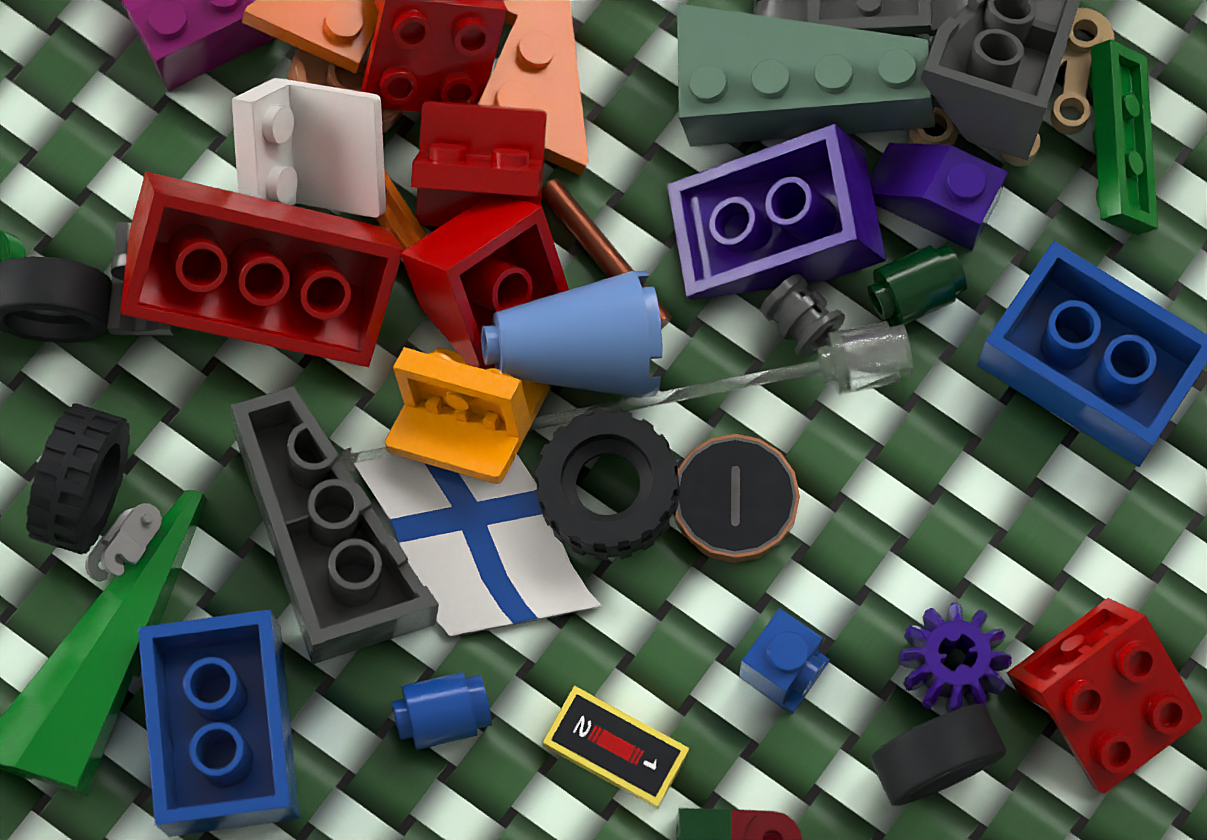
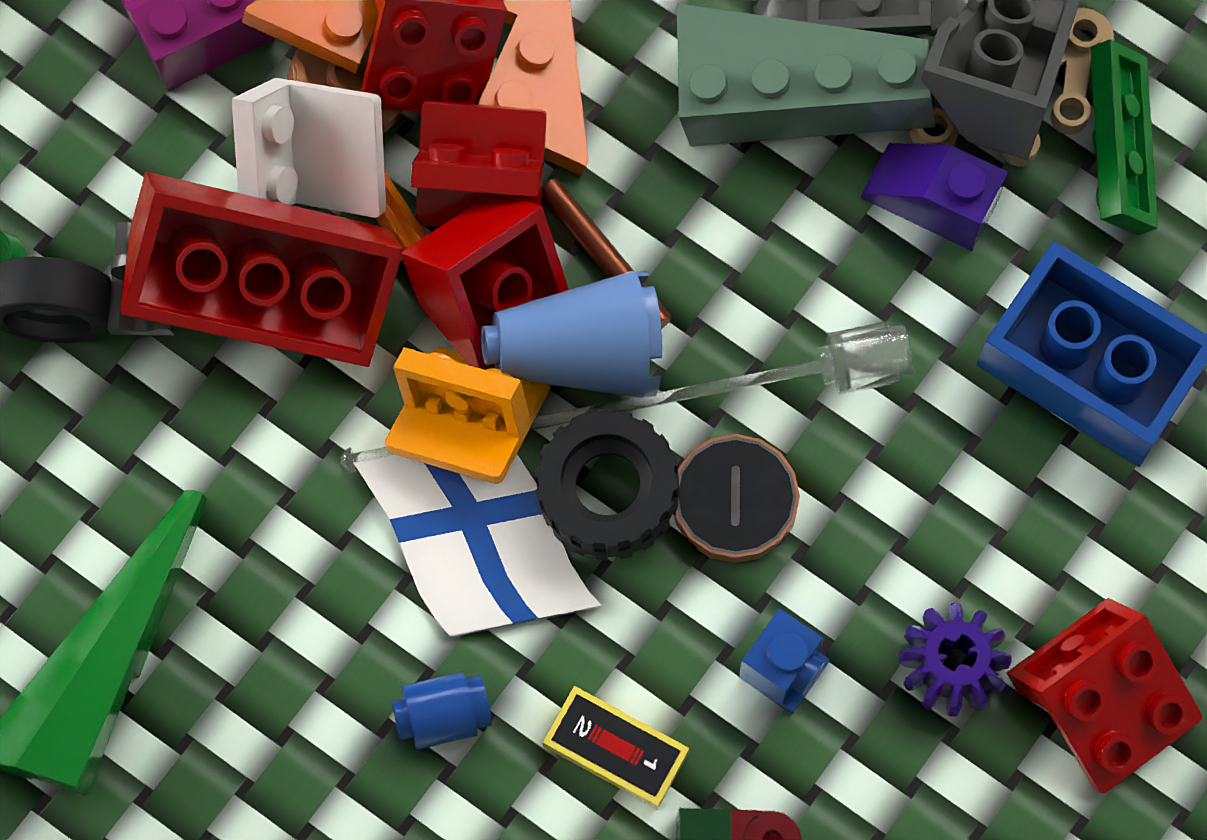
black tyre [26,403,130,555] -> none
light grey piece [85,503,162,582] -> none
blue brick [138,610,300,837] -> none
dark grey wedge [231,386,439,665] -> none
dark purple slope [667,124,886,300] -> none
dark grey bush [760,274,845,359] -> none
dark green brick [868,245,967,327] -> none
black tyre [870,704,1007,806] -> none

